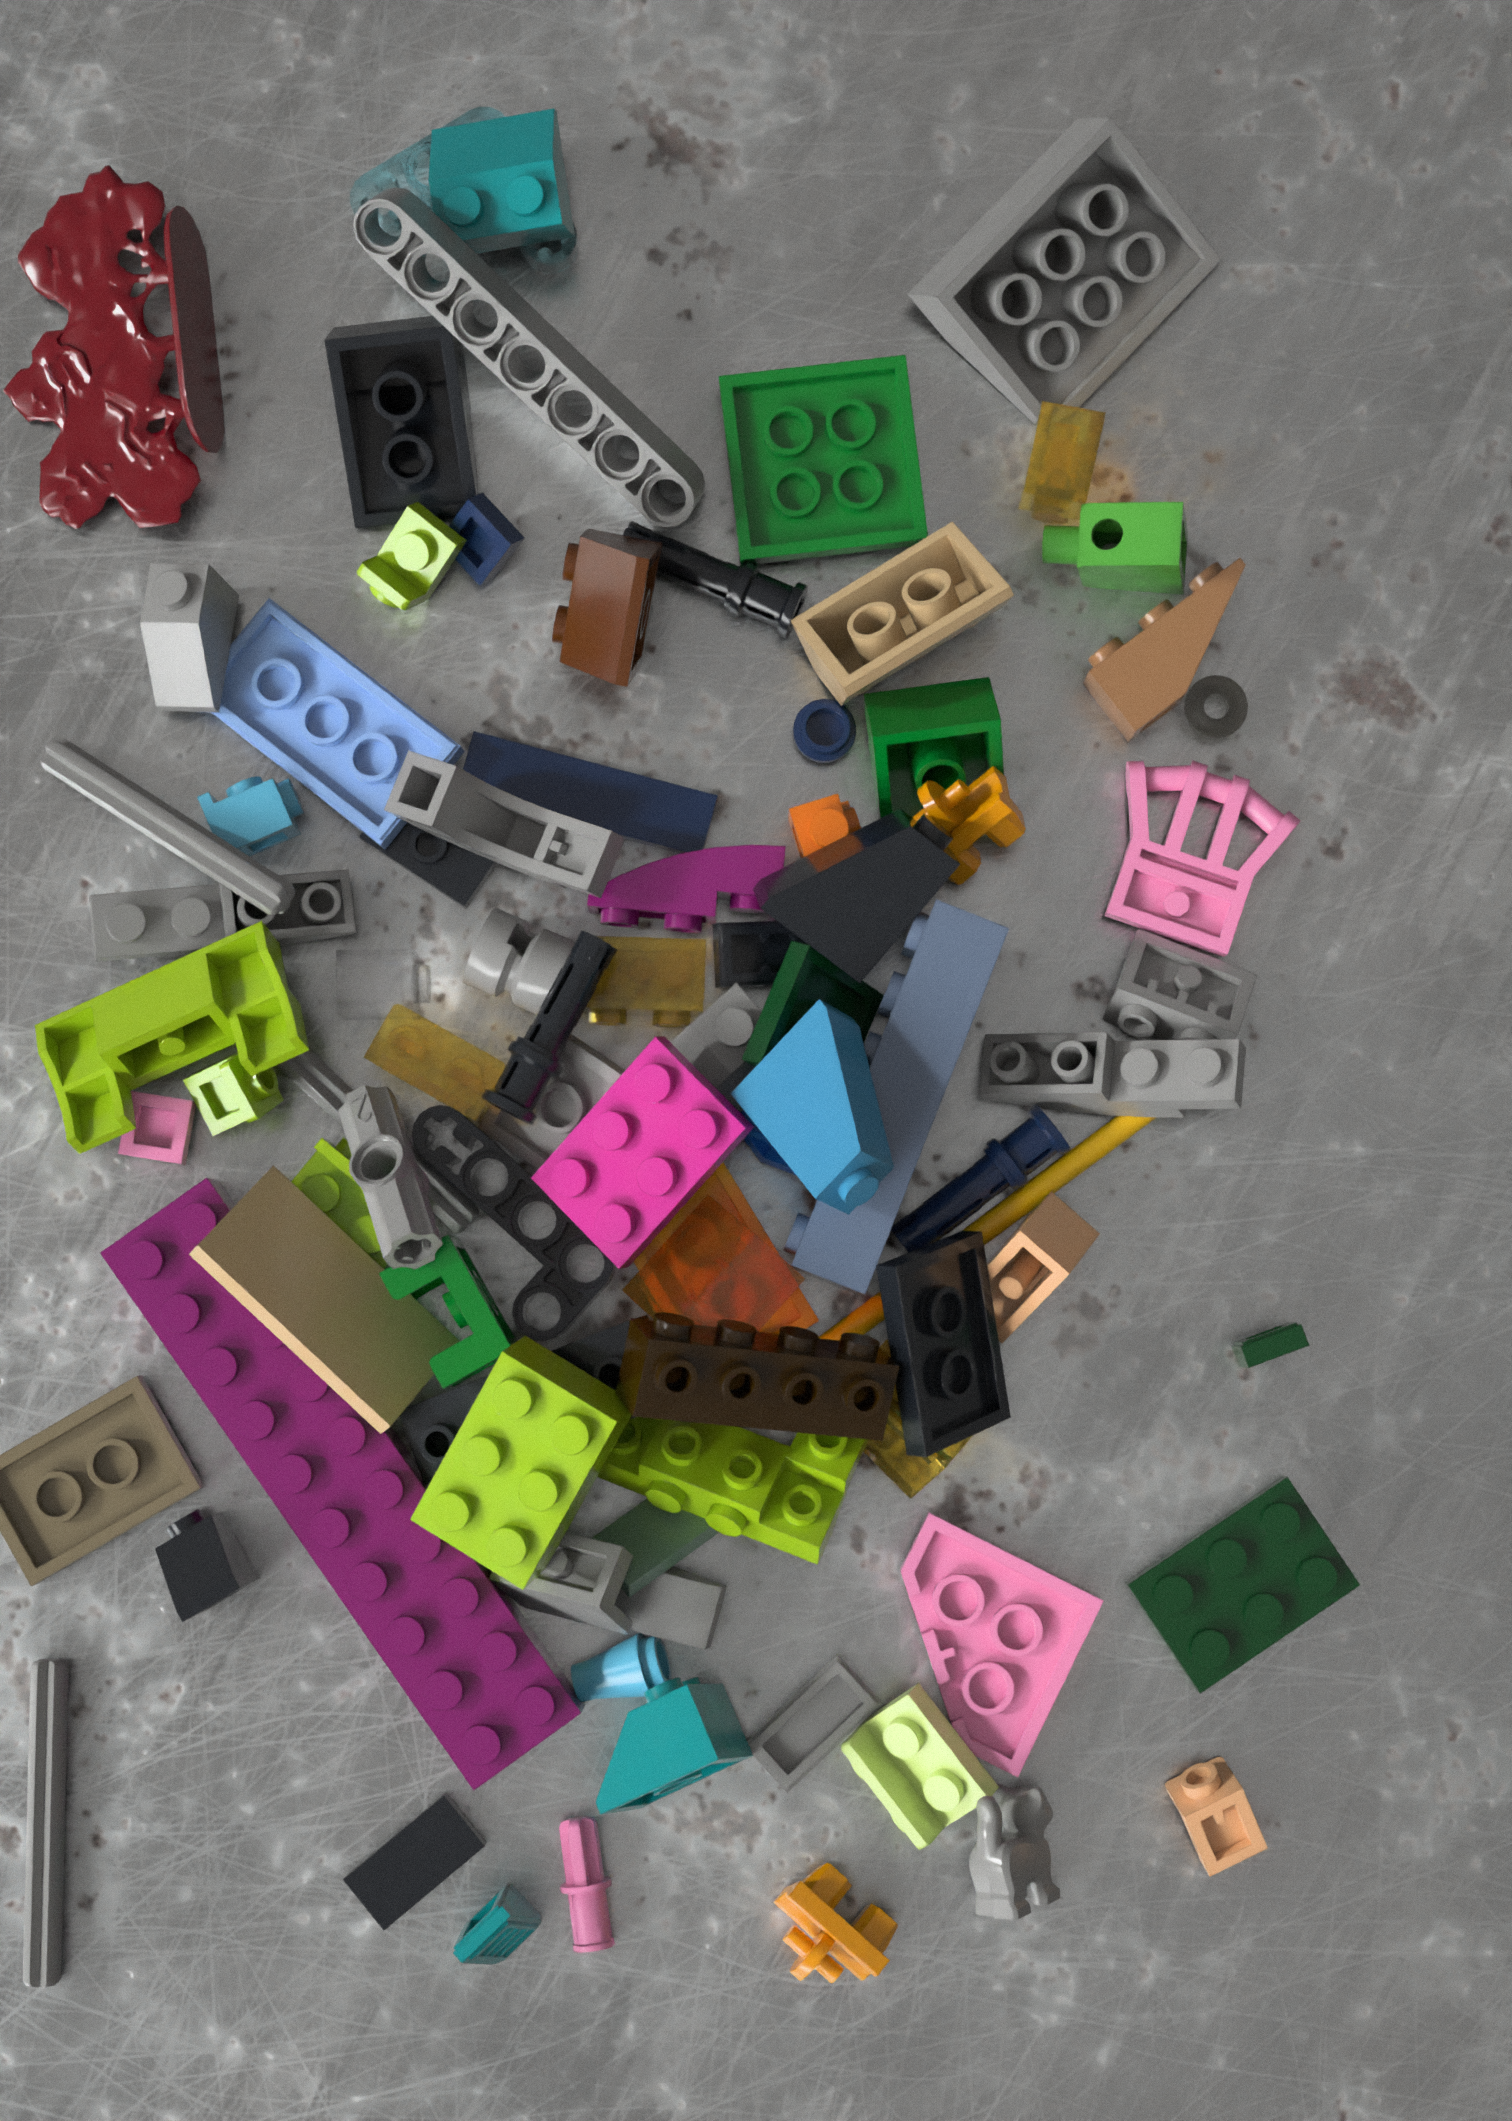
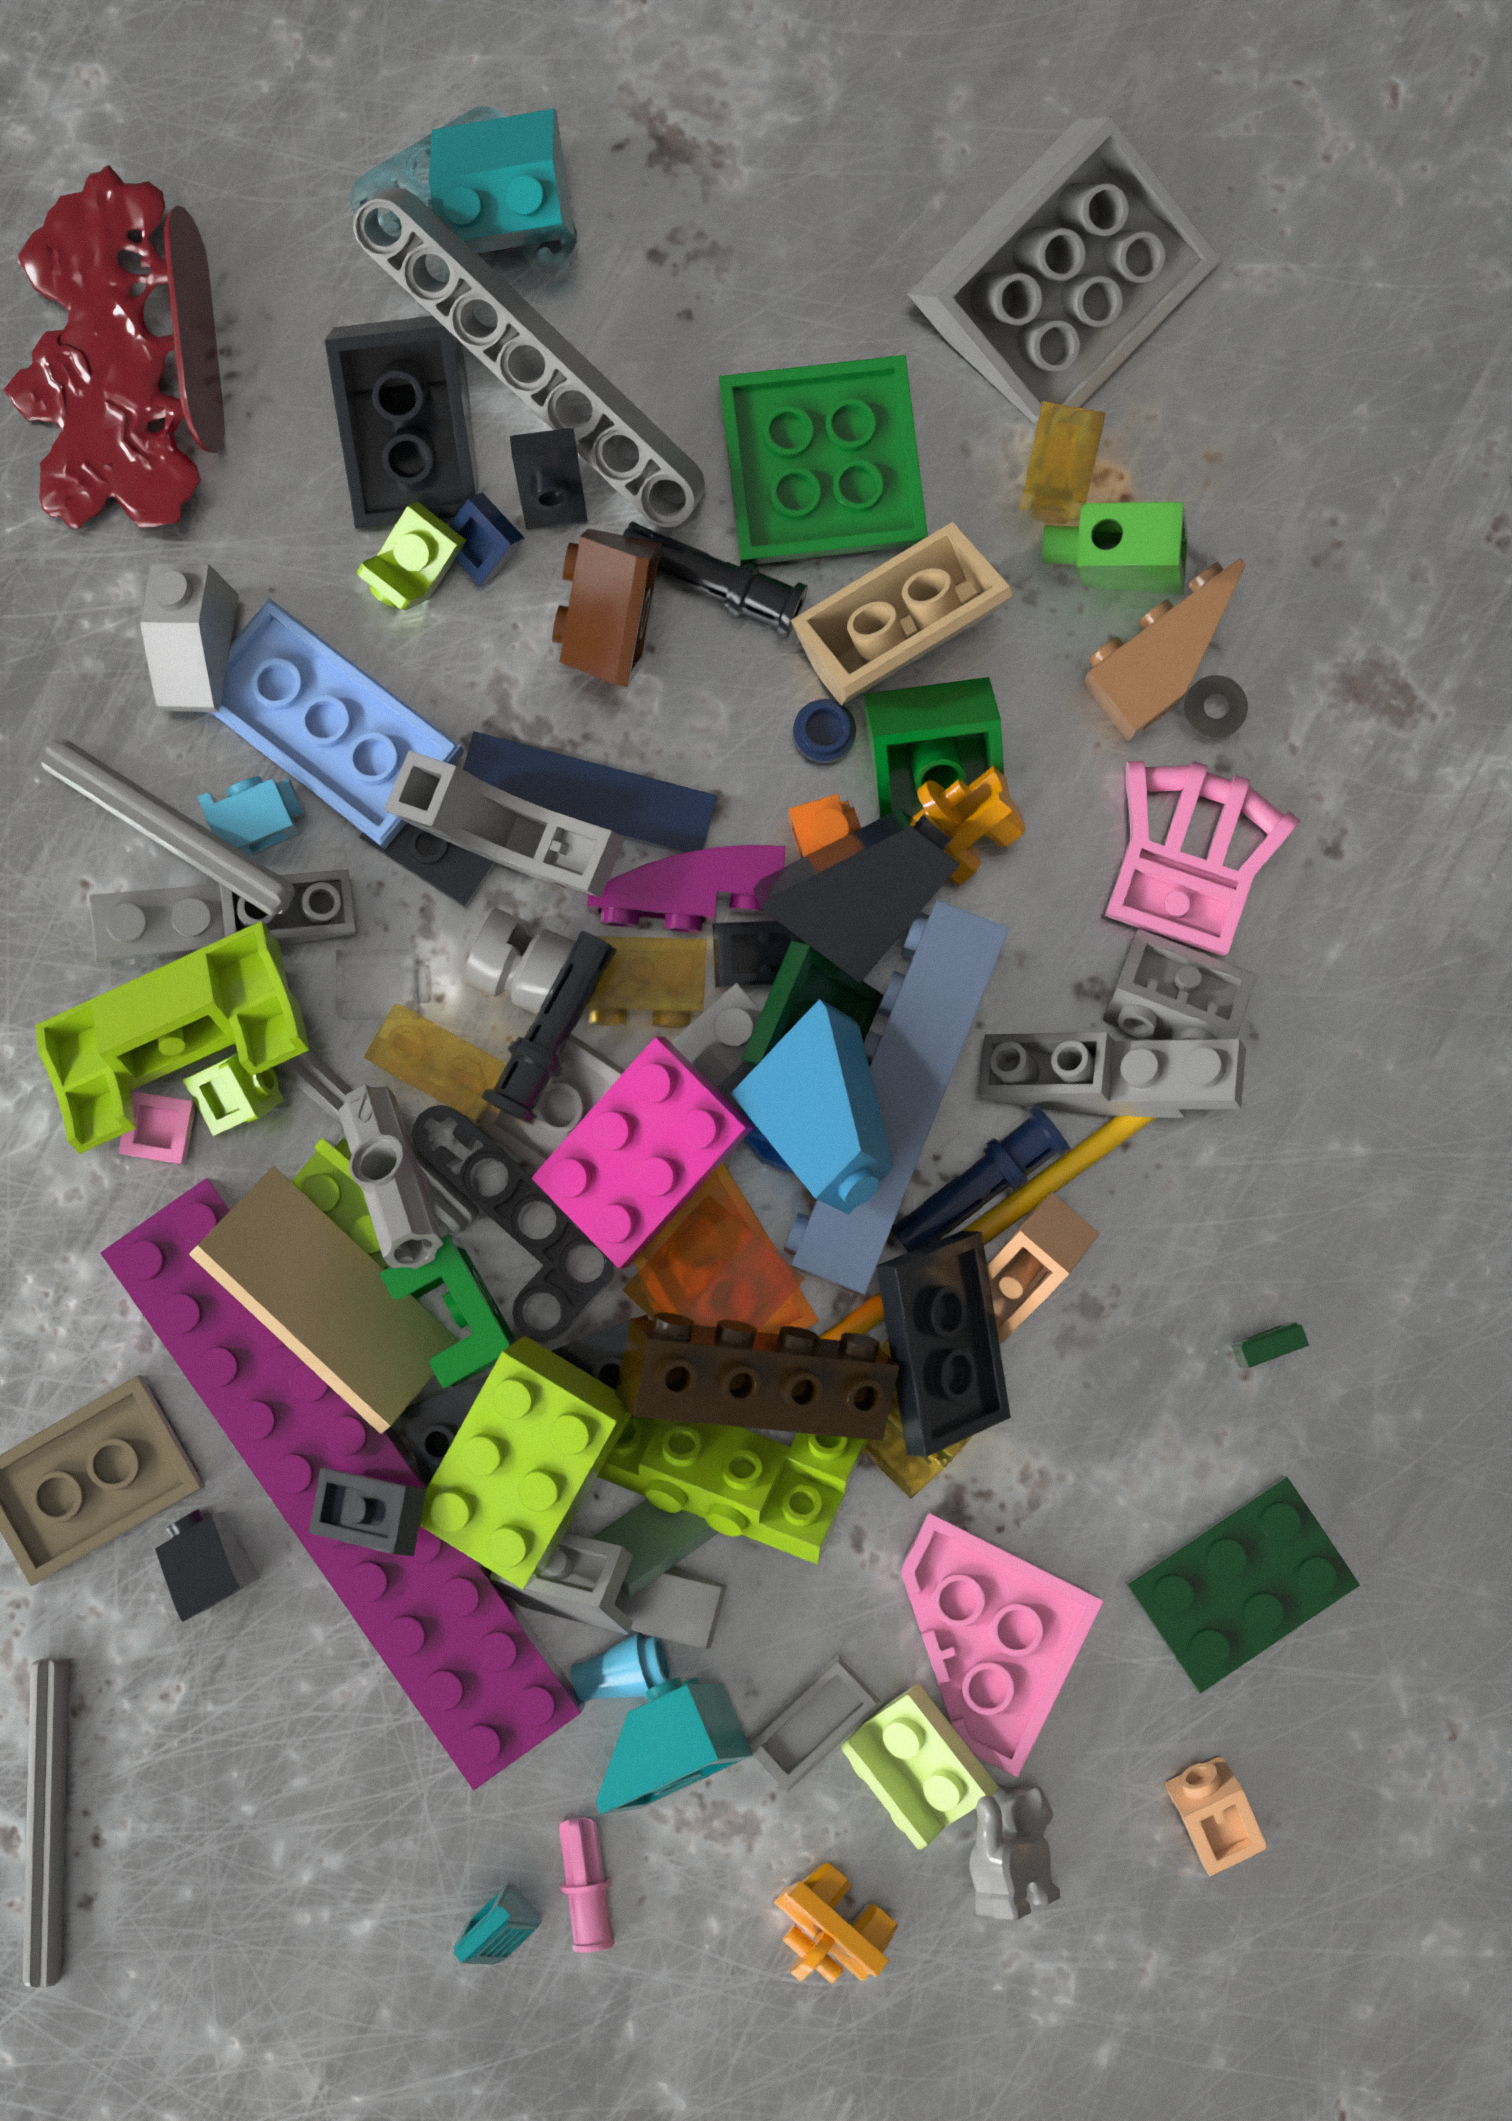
black tile [343,1793,486,1931] -> none
none -> black plate [309,1467,426,1556]
none -> black plate [510,428,588,529]

